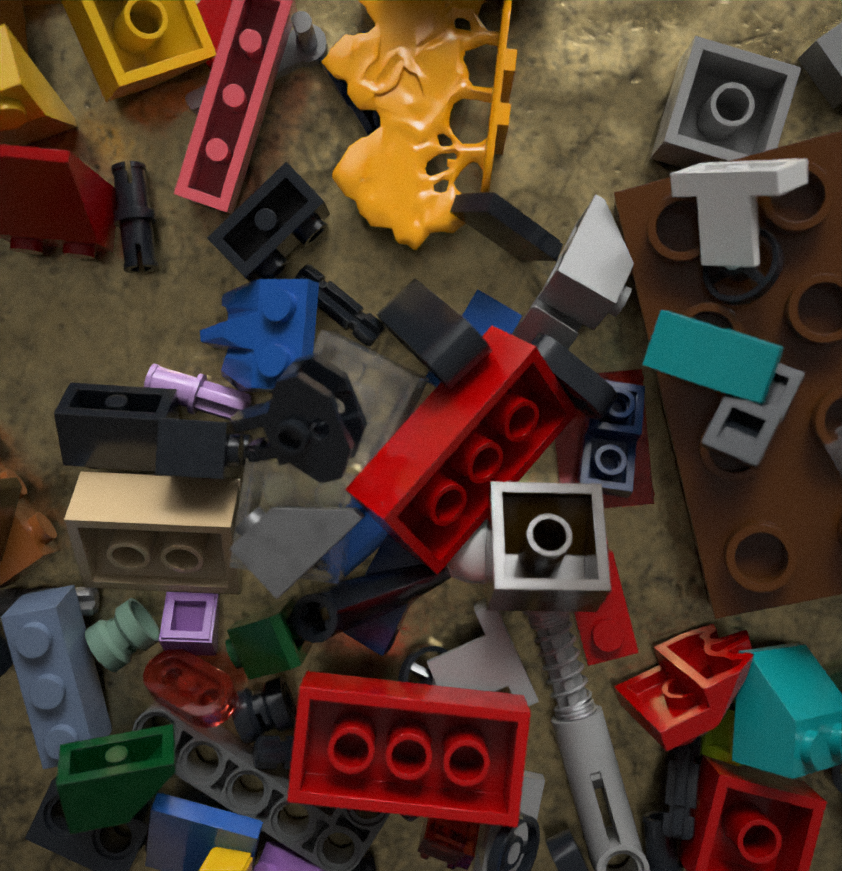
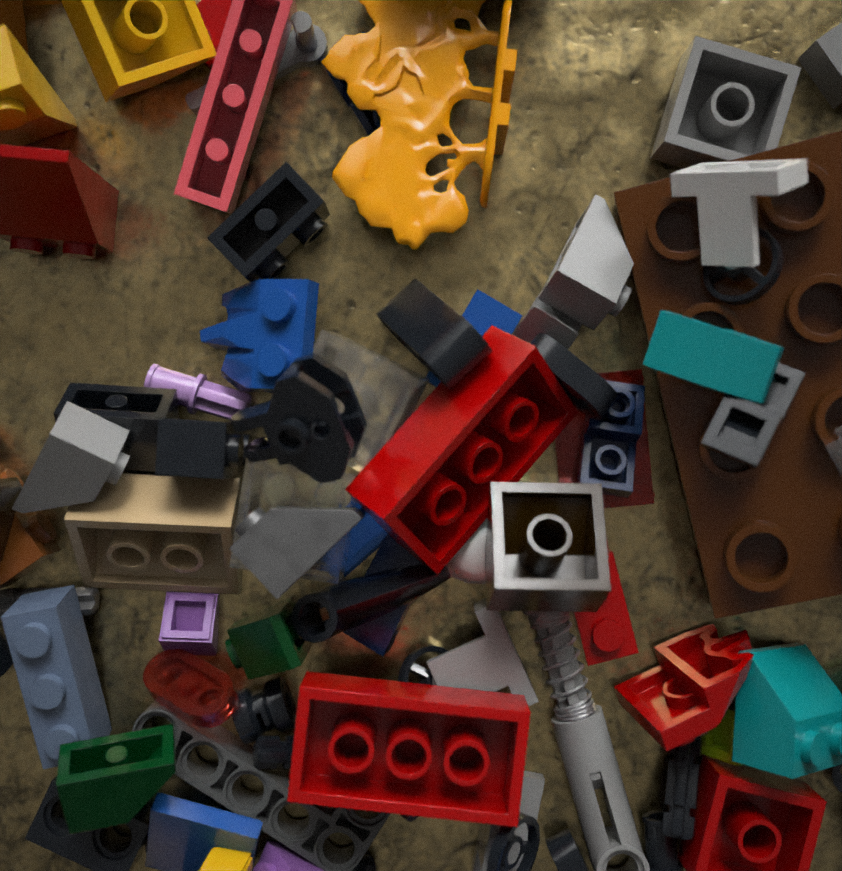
sand green wheel [85,598,160,673] -> none
black pin [111,161,159,273] -> none
black axle [294,264,385,347] -> none
clear red tile [417,817,480,870] -> none
black tile [450,192,563,261] -> none
none -> light grey slope [12,401,130,513]

